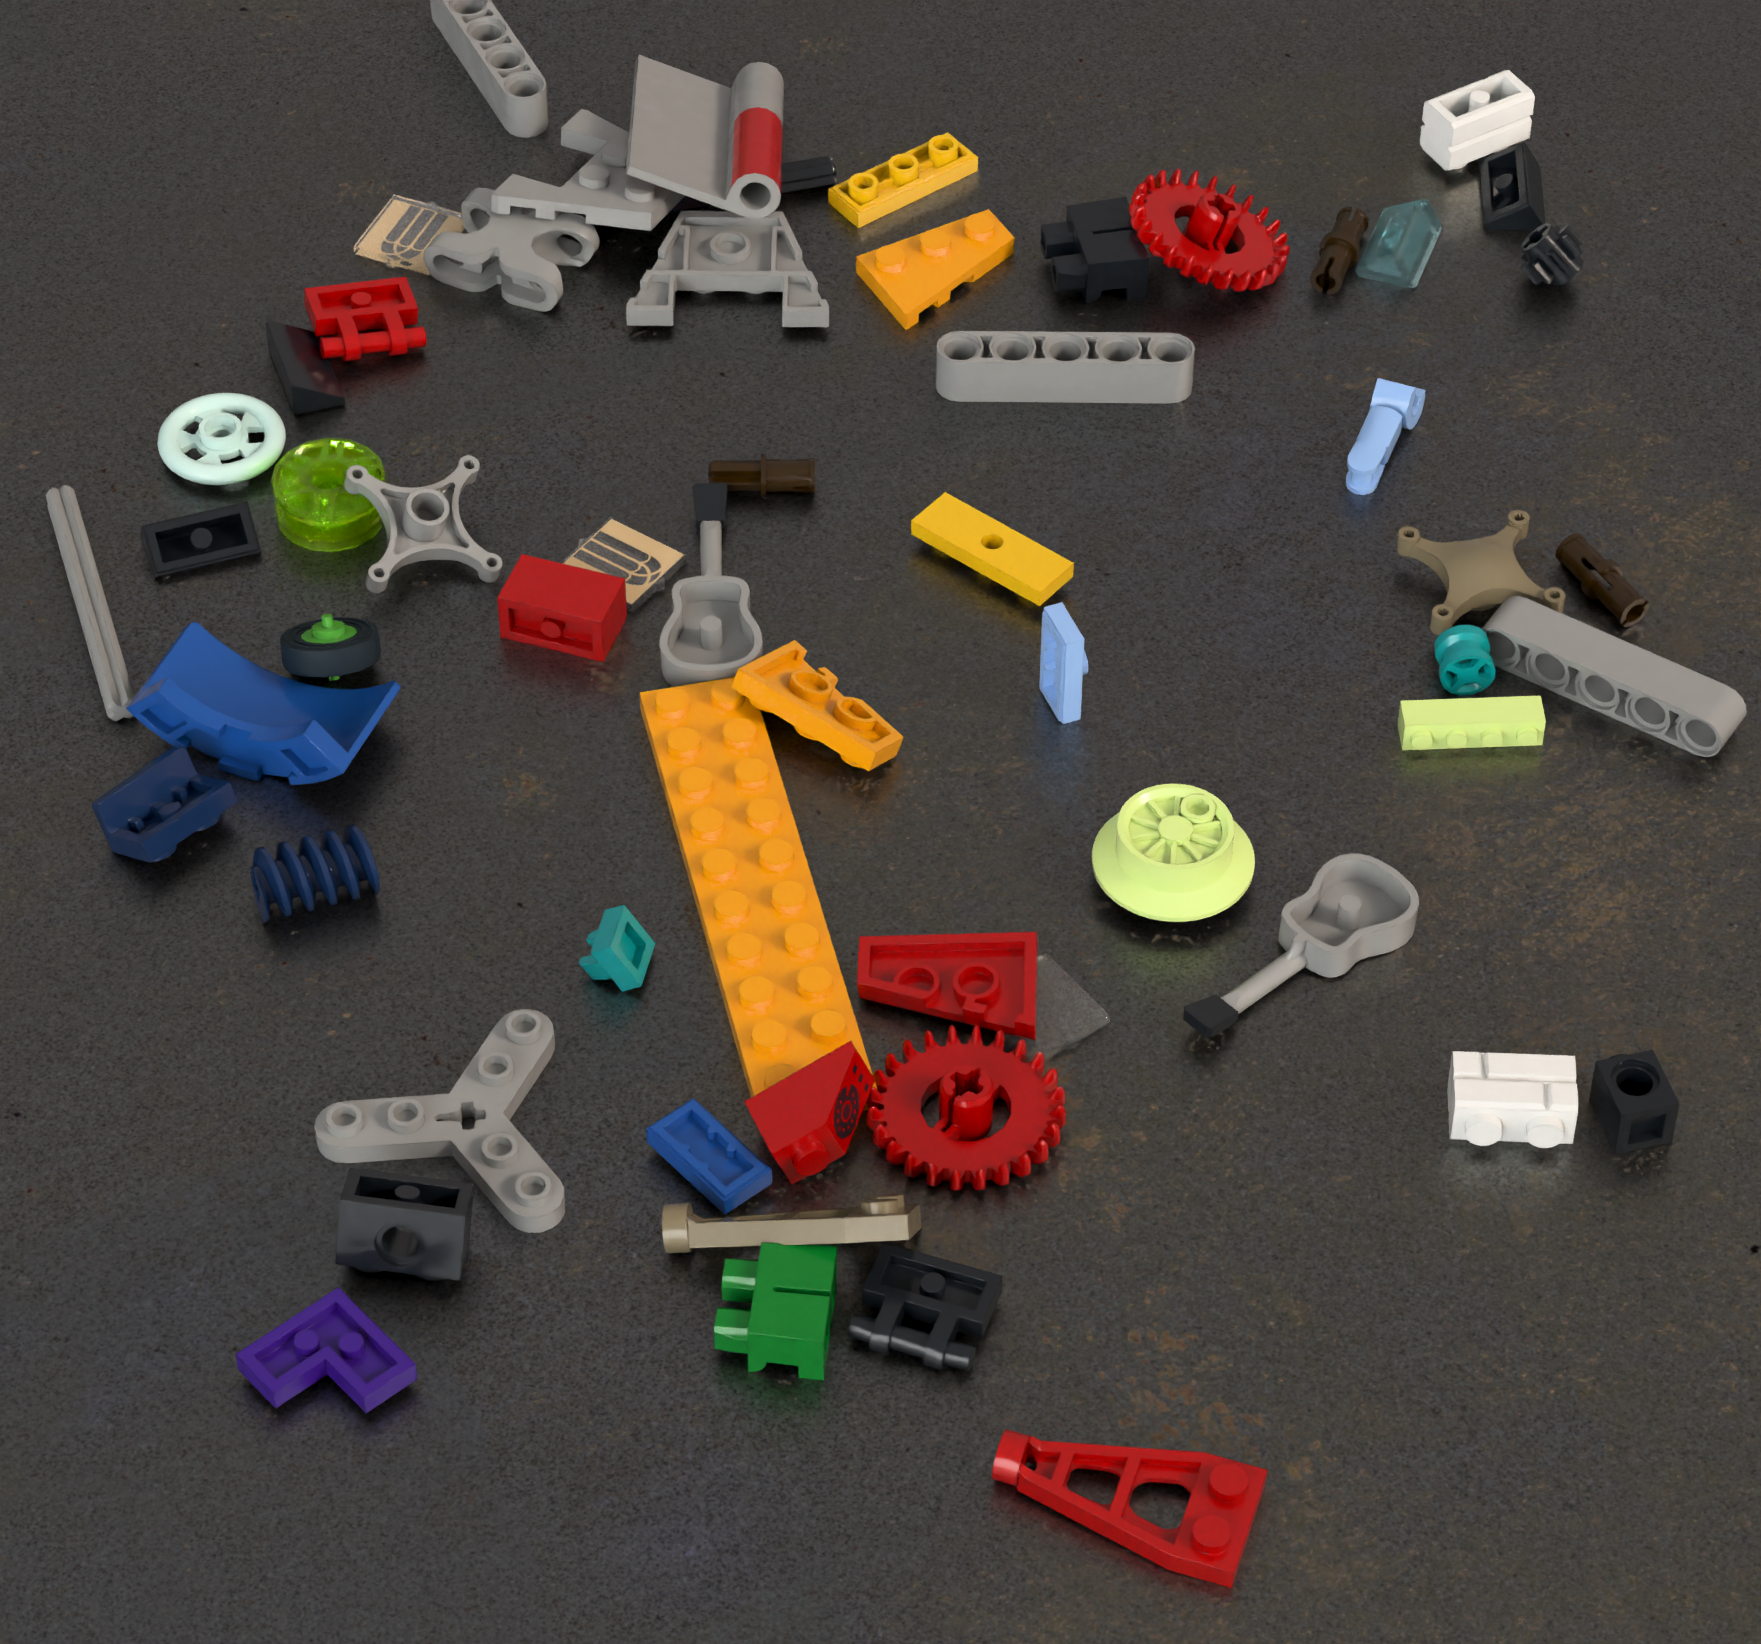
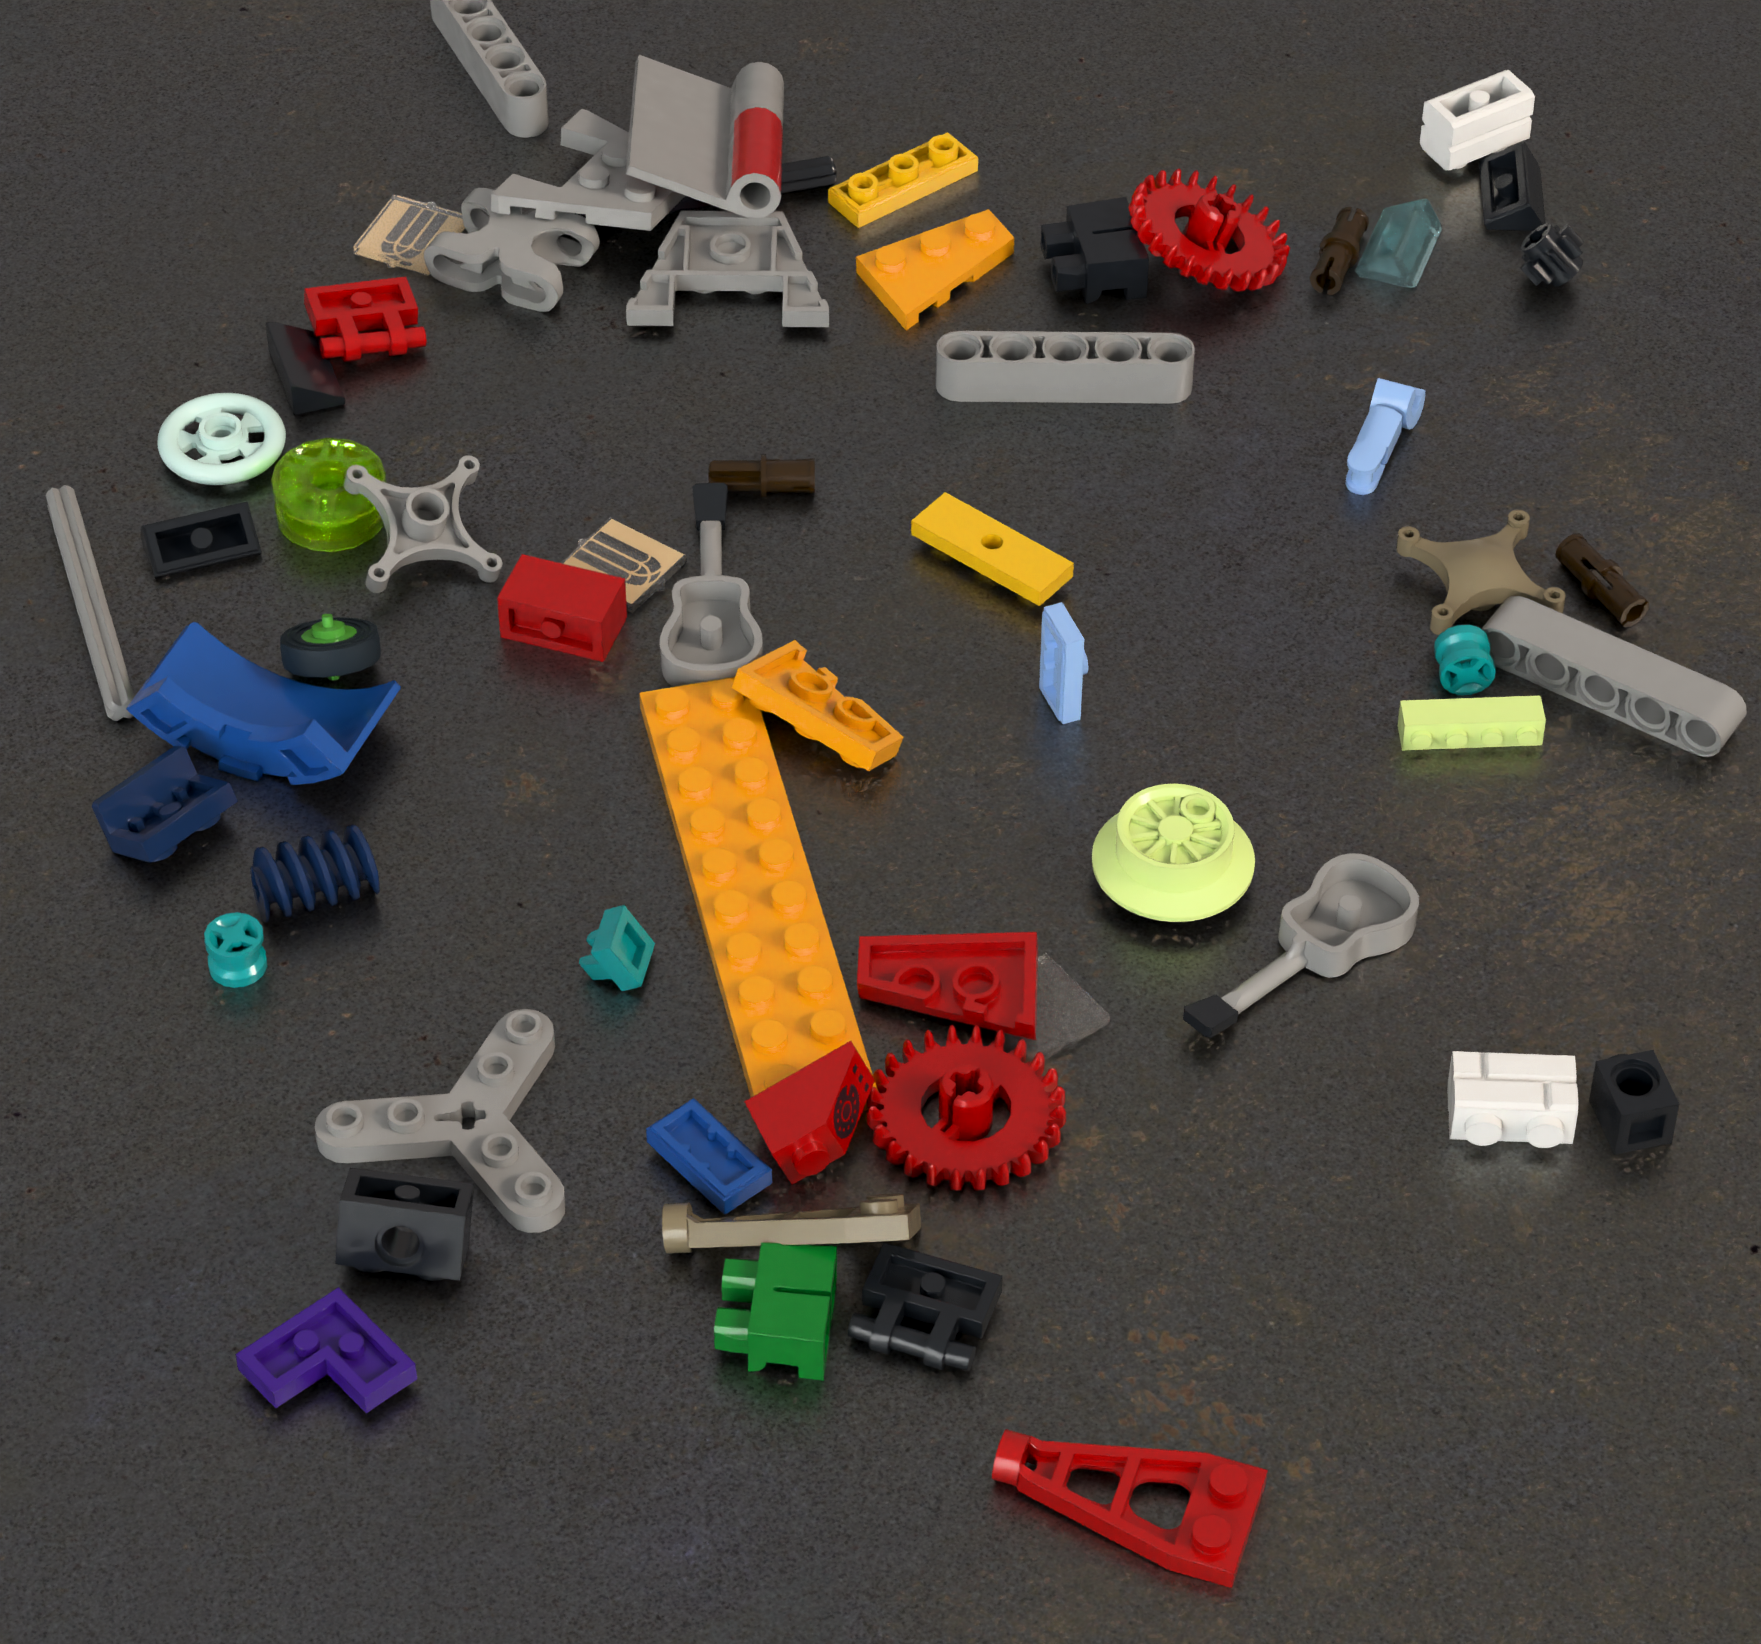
none -> teal wheel [204,912,267,988]

